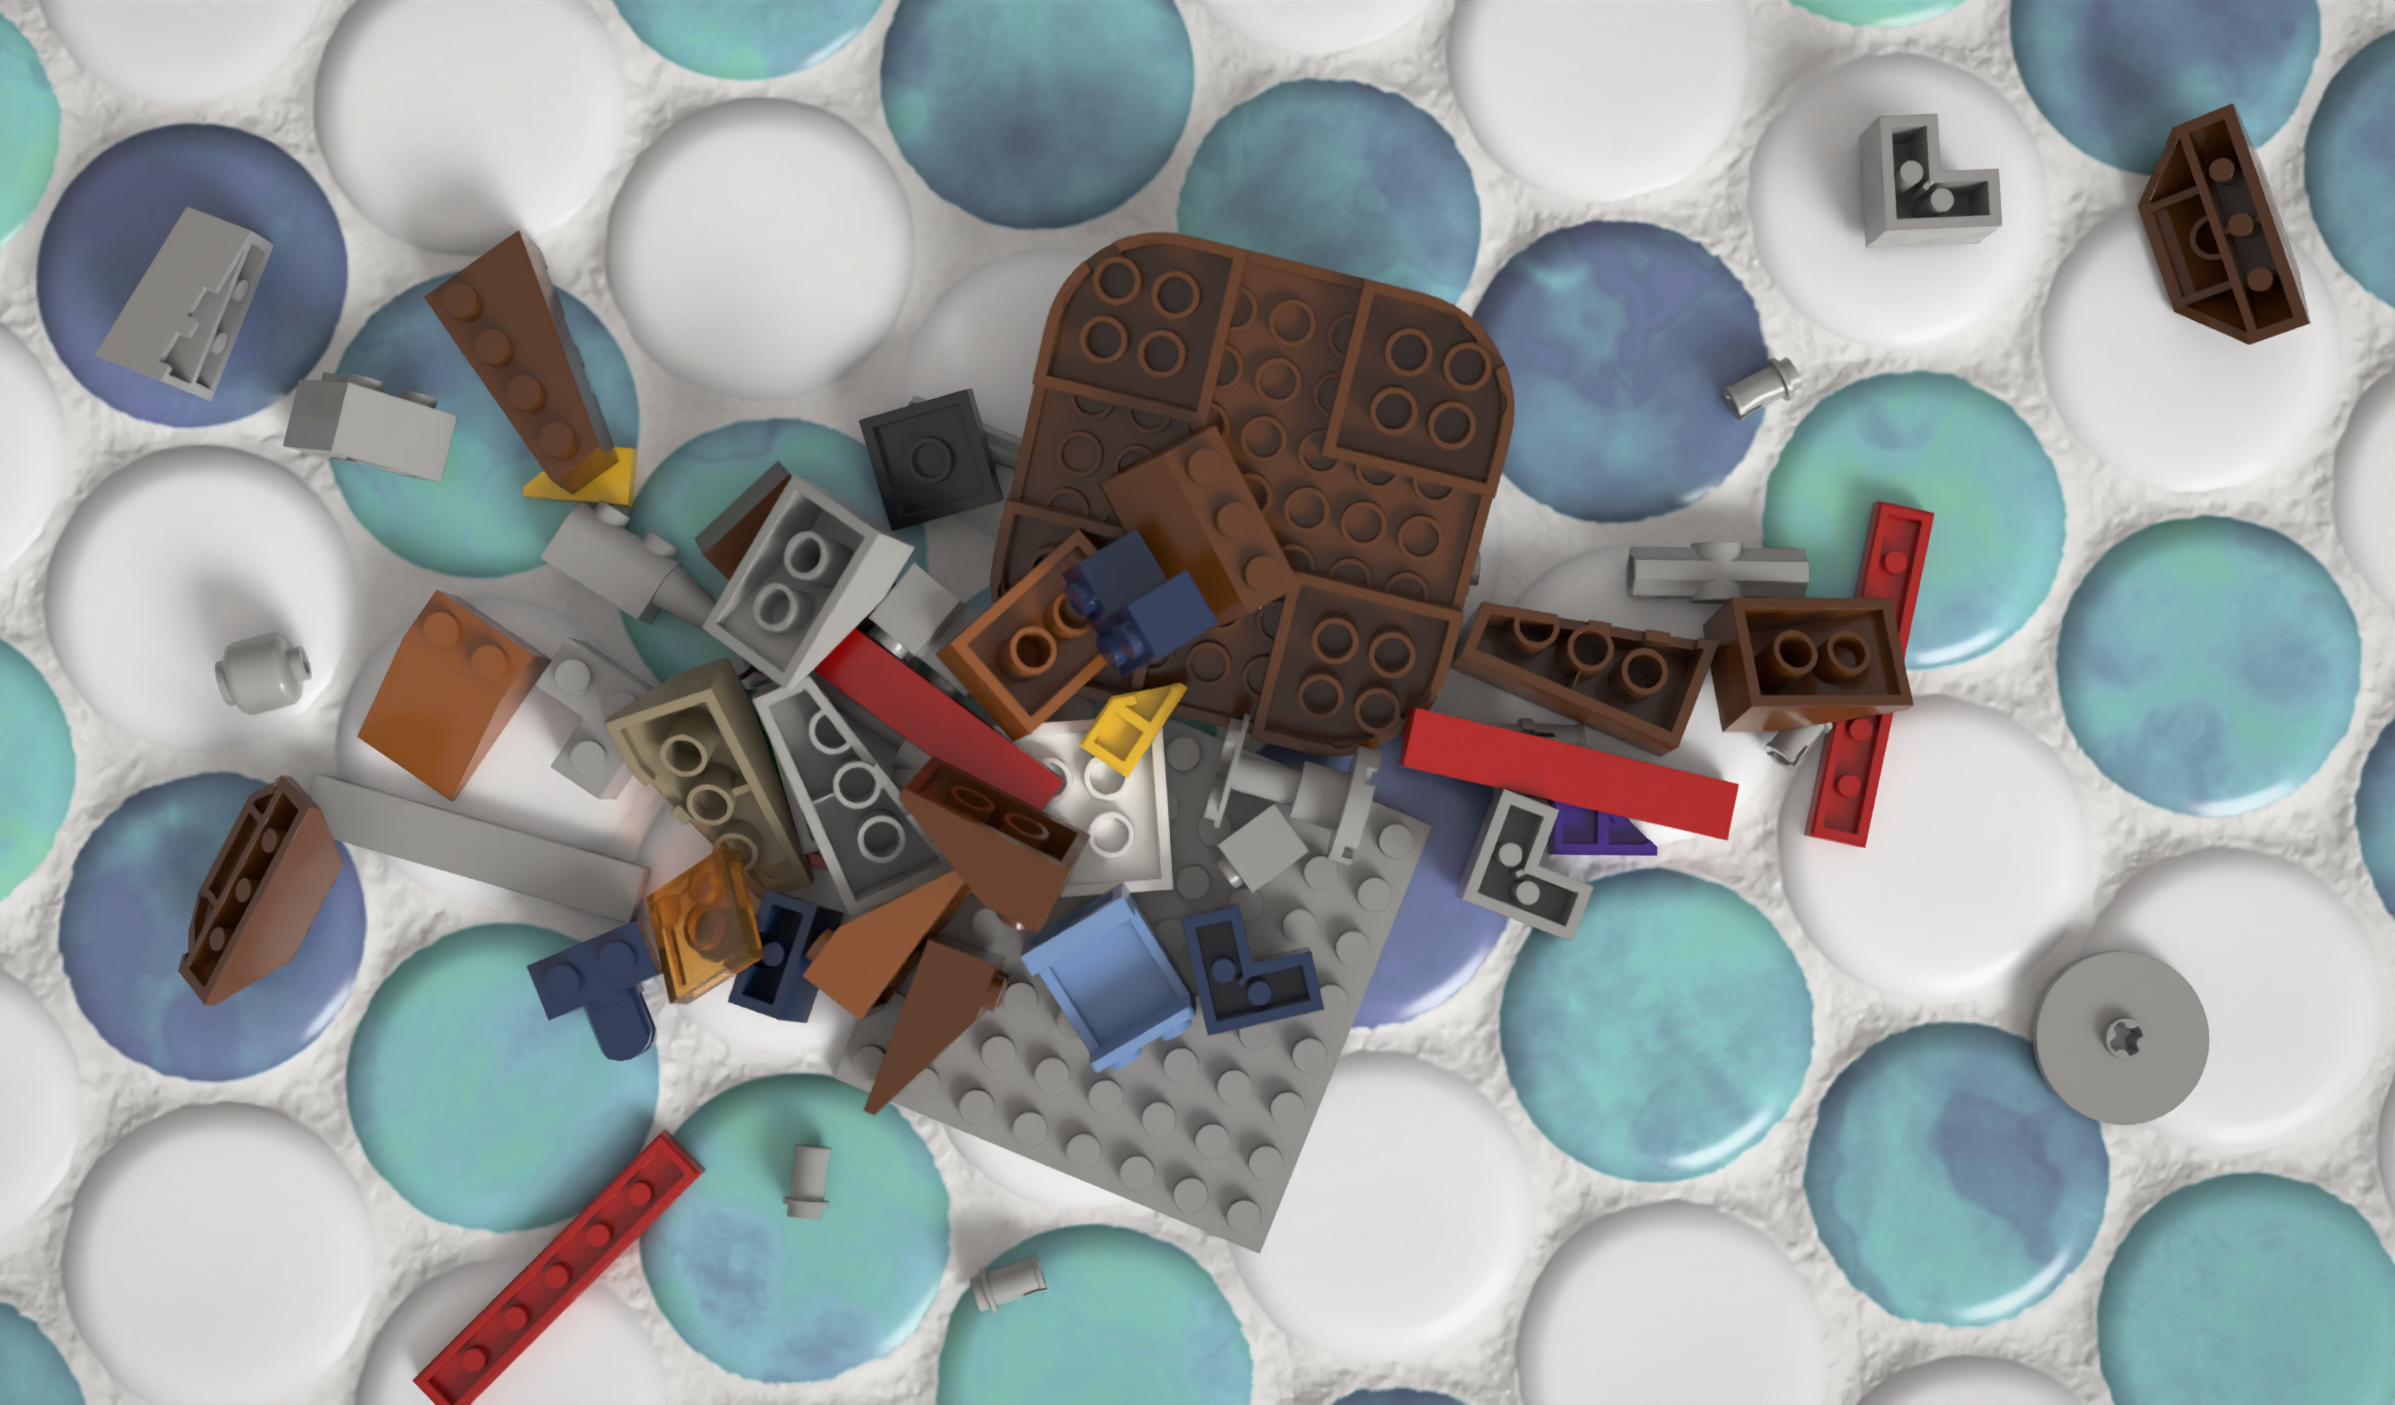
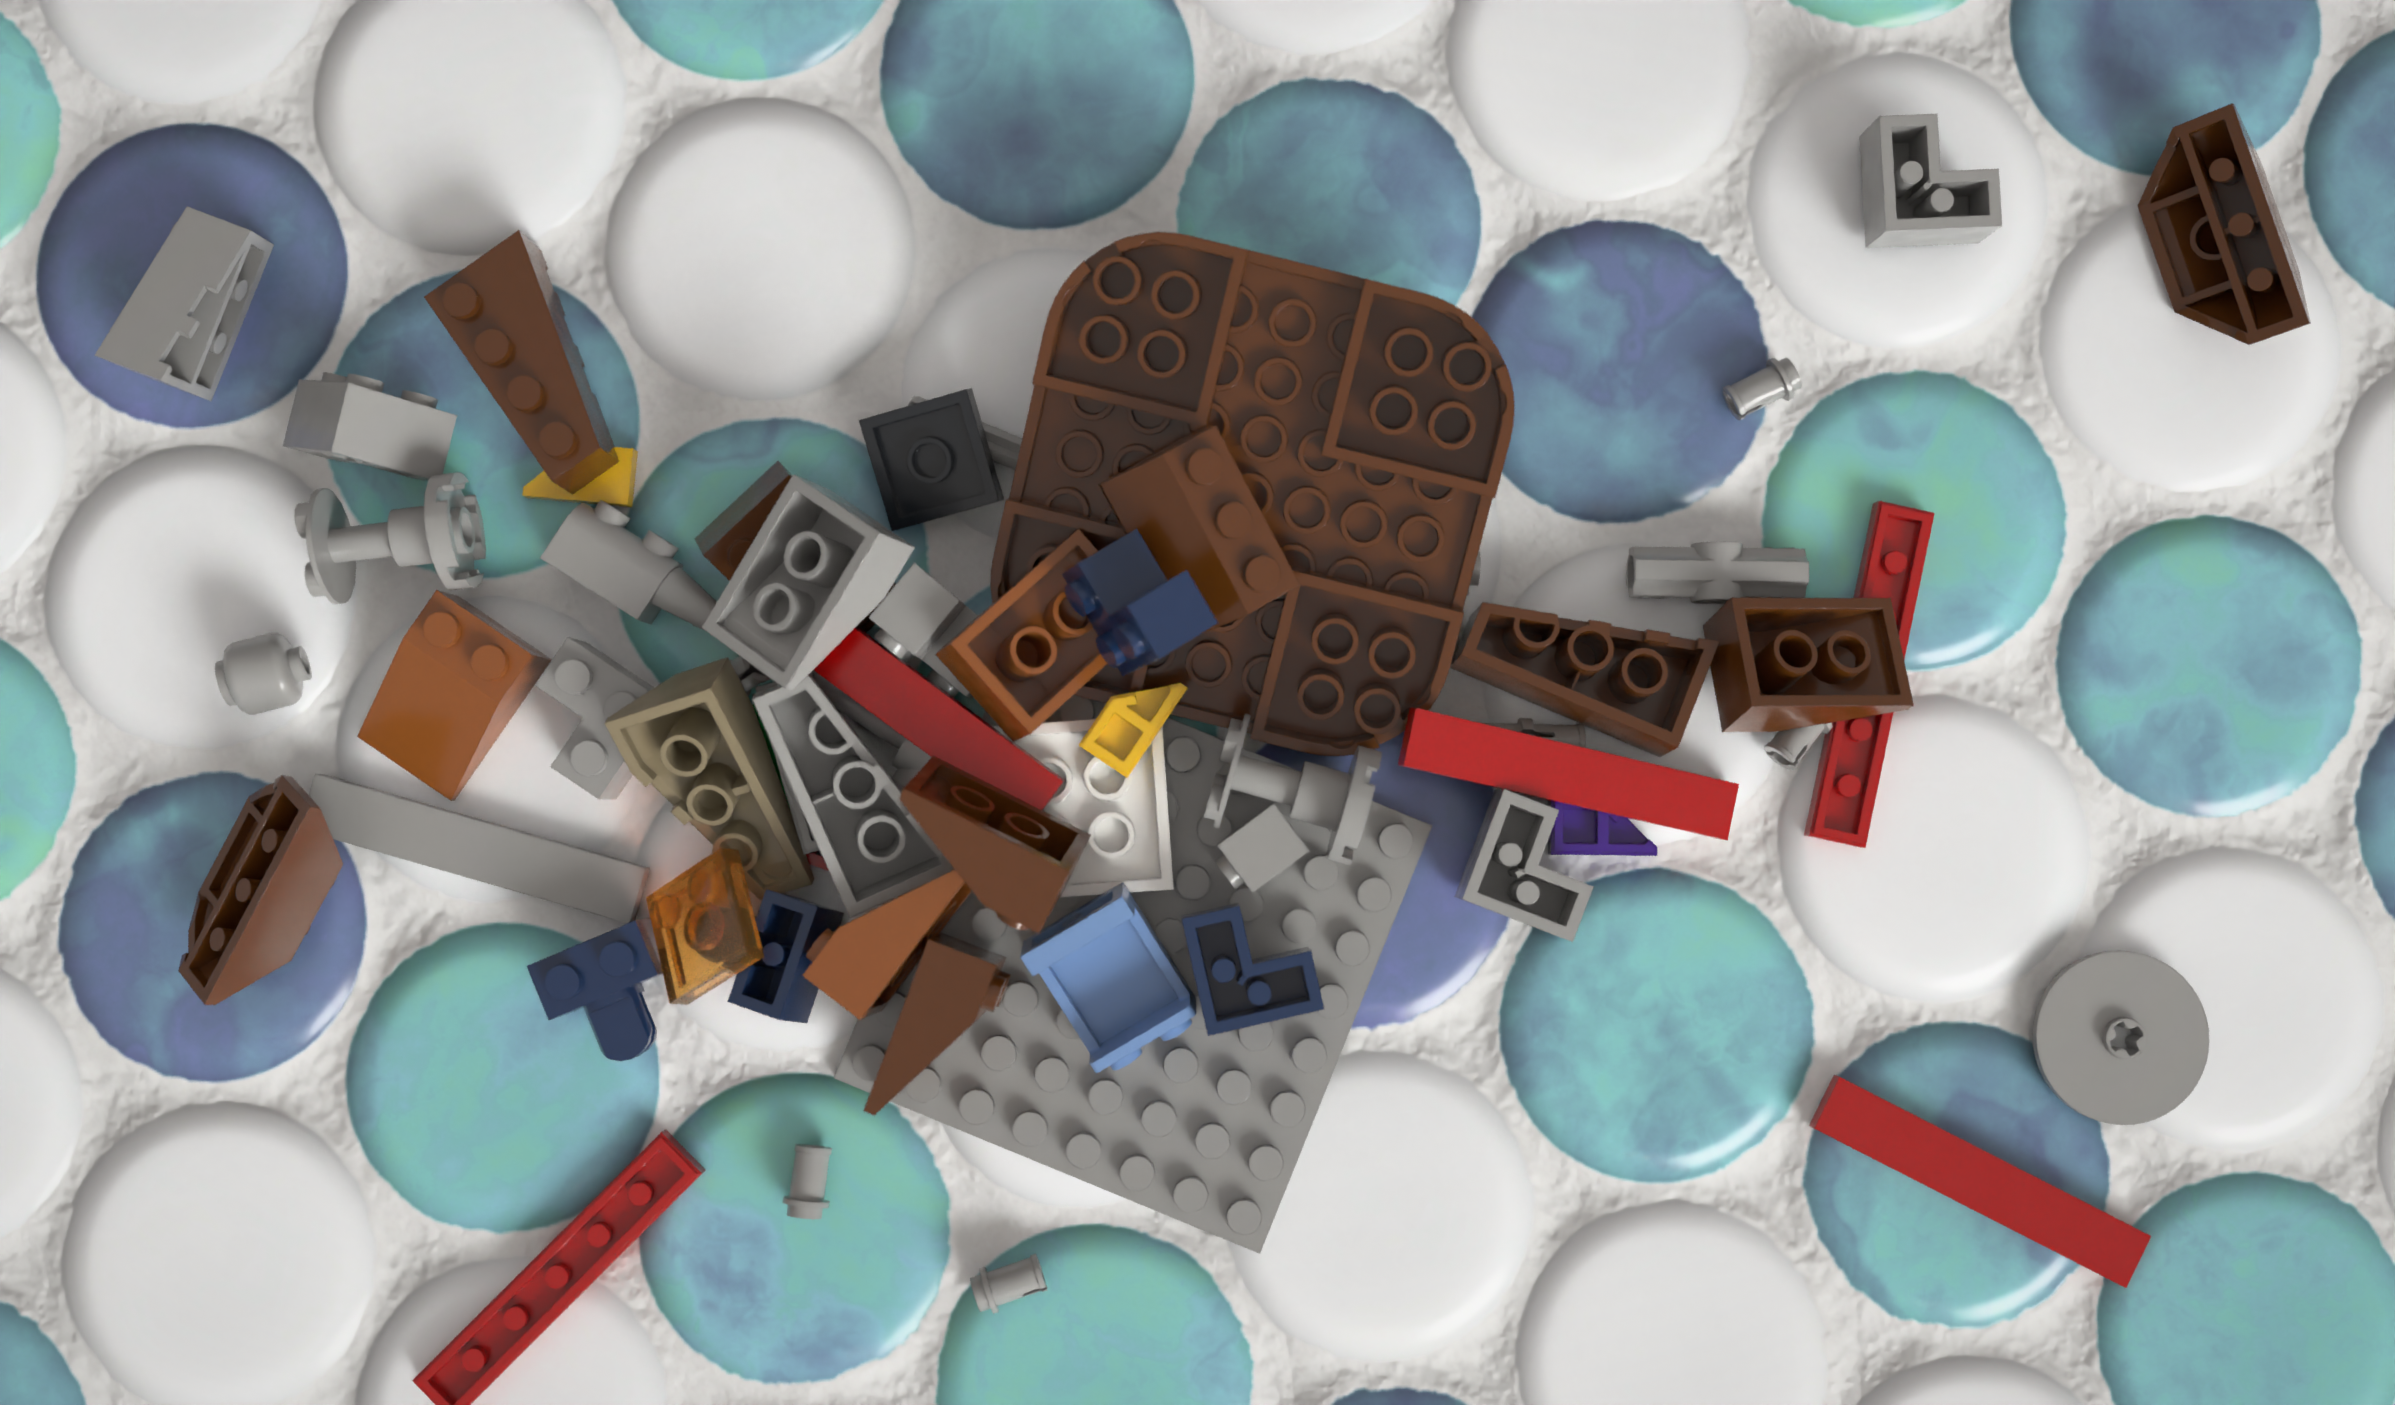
none -> light grey piece [294,472,486,604]
none -> red tile [1809,1075,2151,1288]

